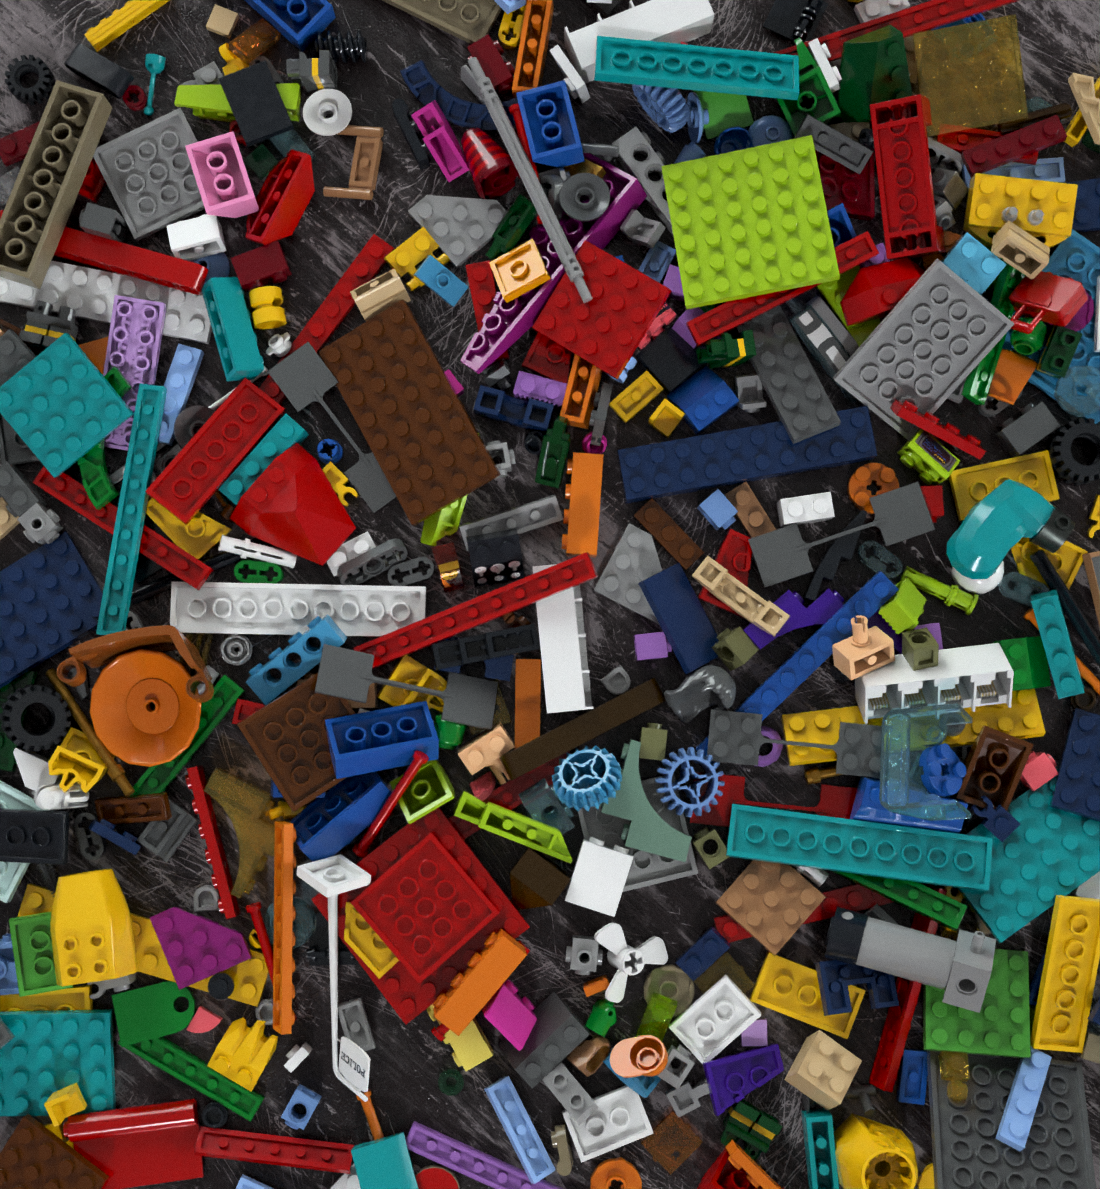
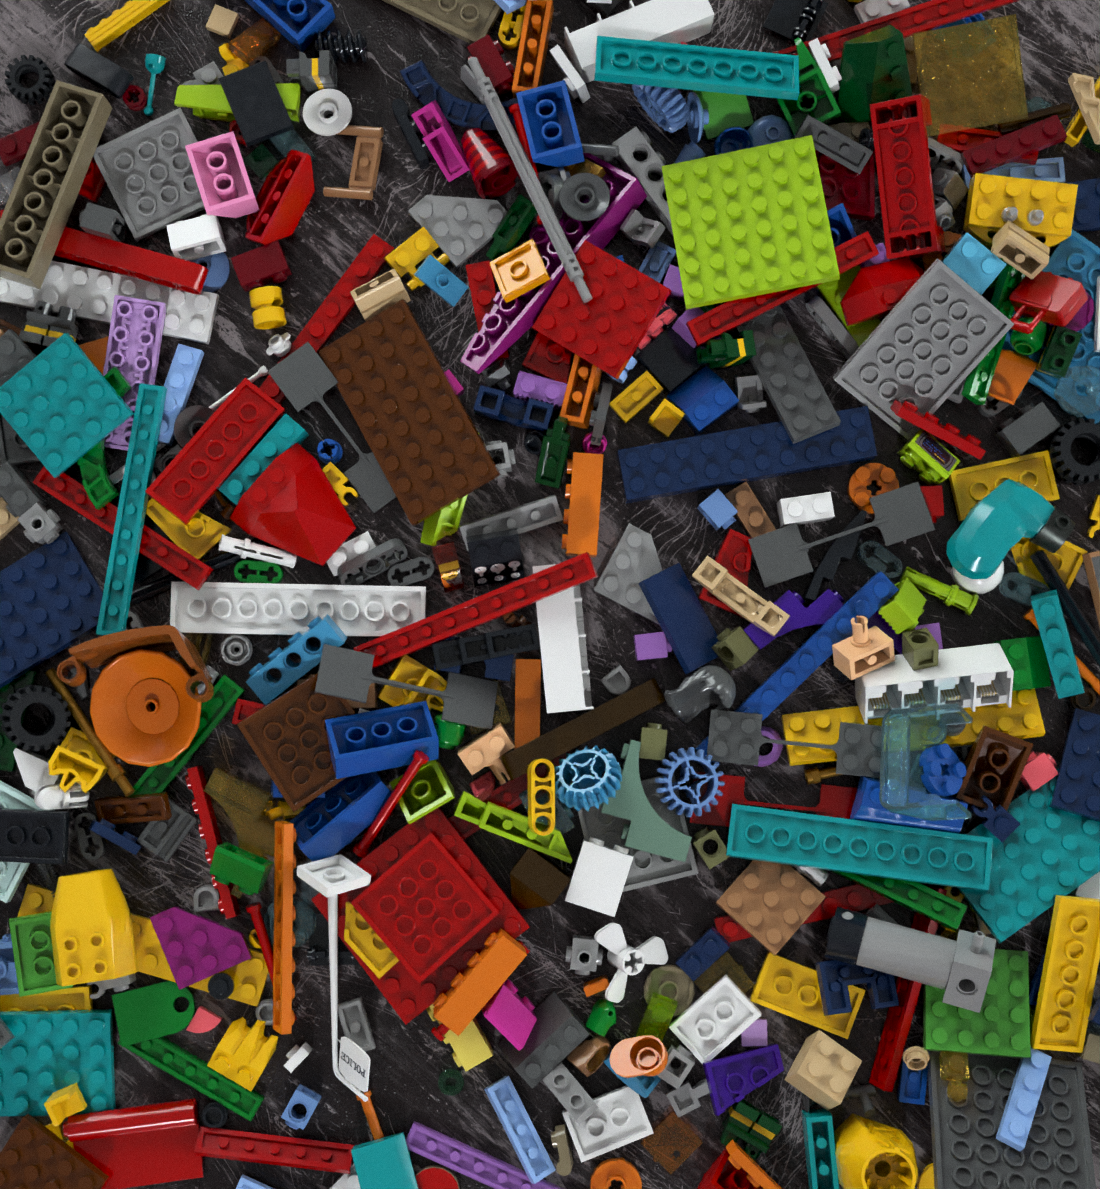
teal brick [202,277,264,381] -> none
reddish brown plate [633,498,704,571] -> none
slope [790,305,858,403] -> none
none -> green slope [209,842,274,895]
none -> yellow beam [527,758,555,836]
none -> tan plate [903,1046,930,1070]

